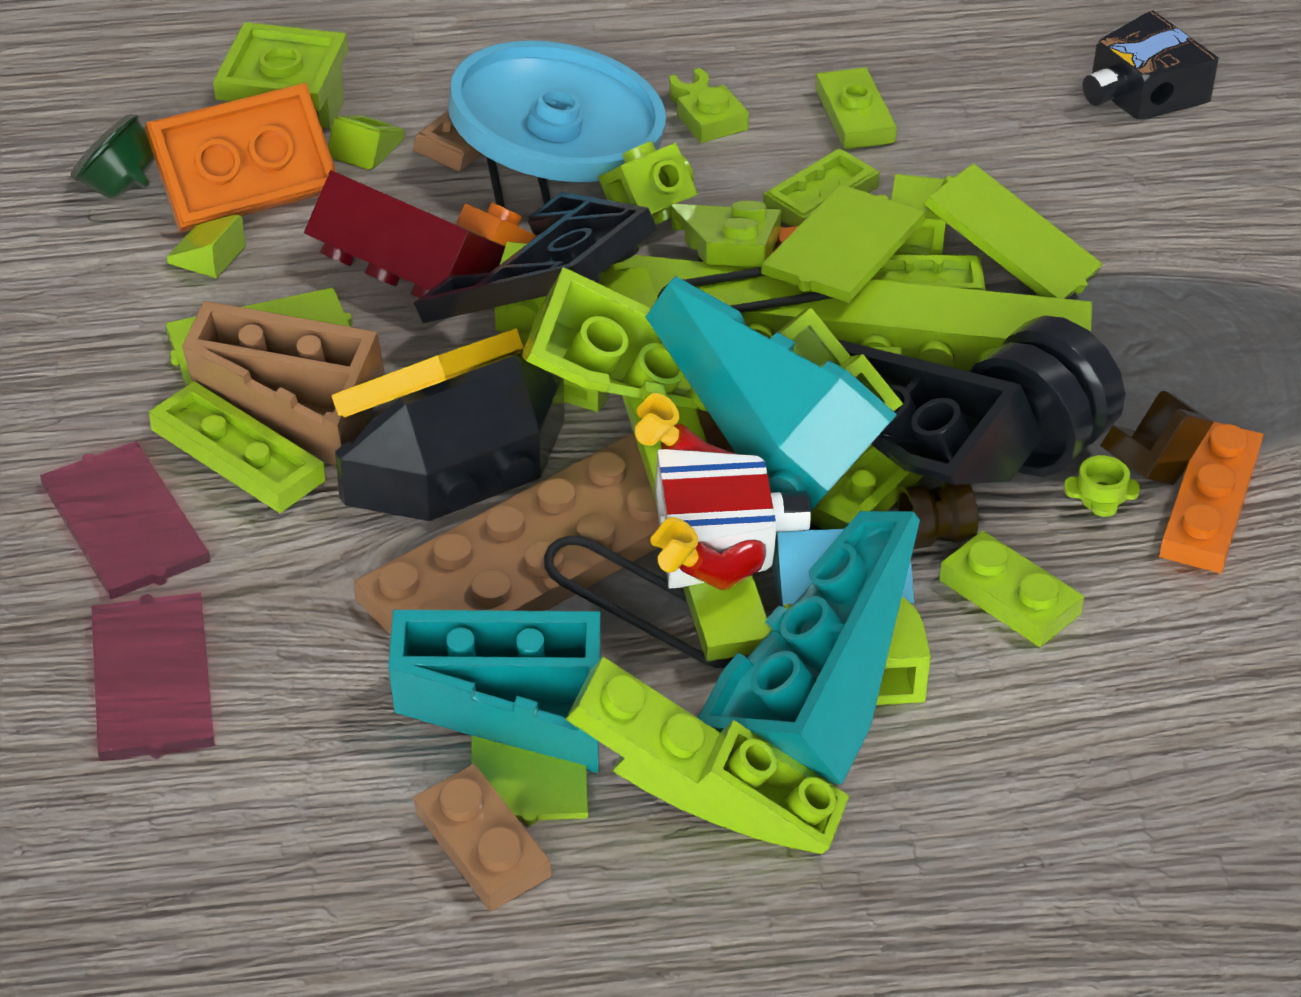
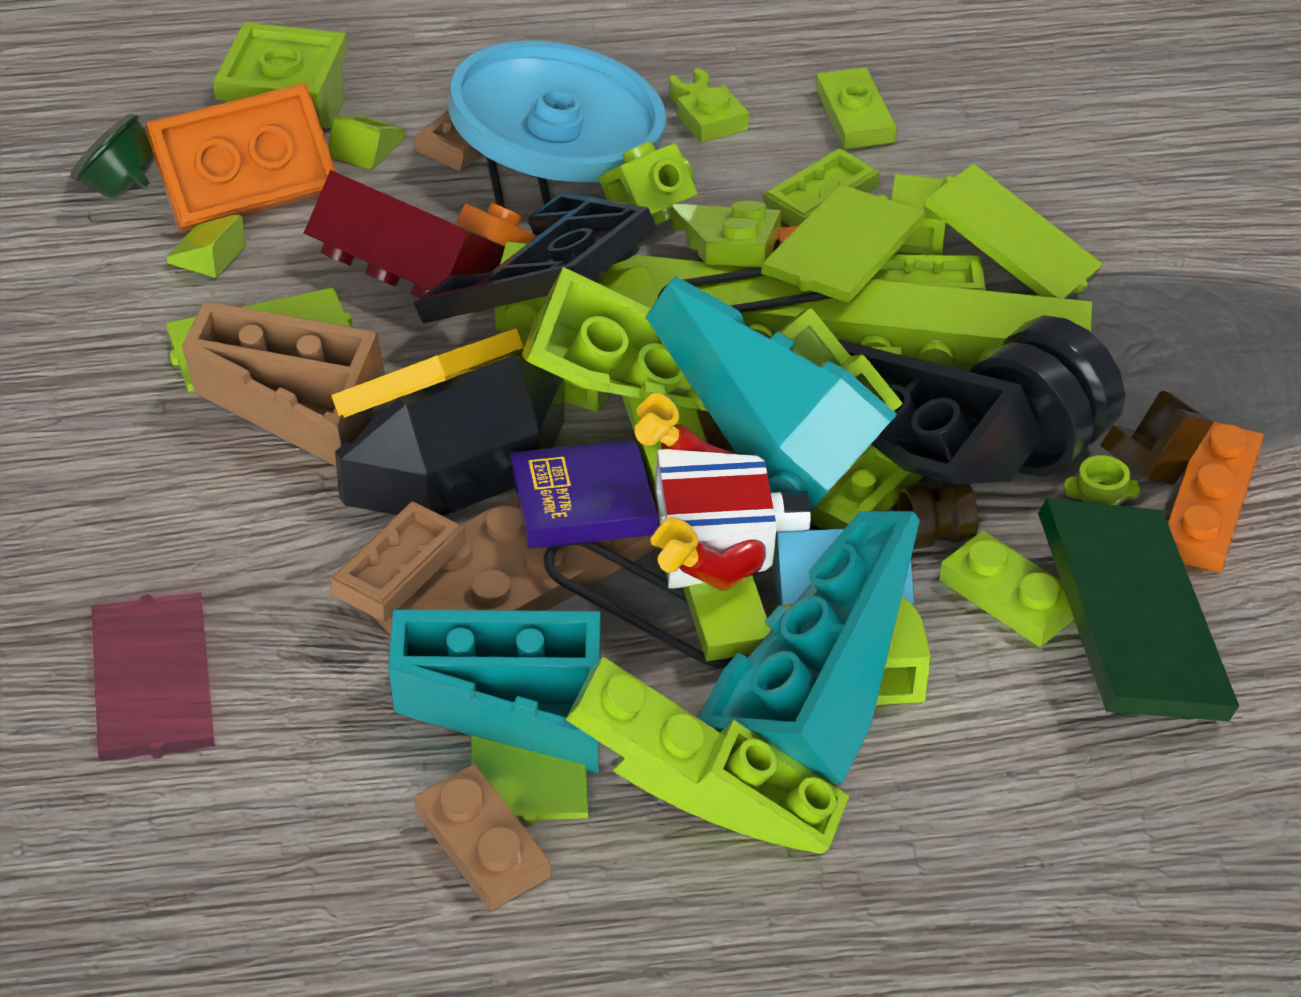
clear pink piece [40,441,211,599] -> none
lime plate [148,381,326,513] -> none
black torso [1082,10,1219,120] -> none
none -> medium nougat plate [330,501,466,622]
none -> dark purple tile [511,439,658,549]
none -> dark green tile [1038,498,1239,721]

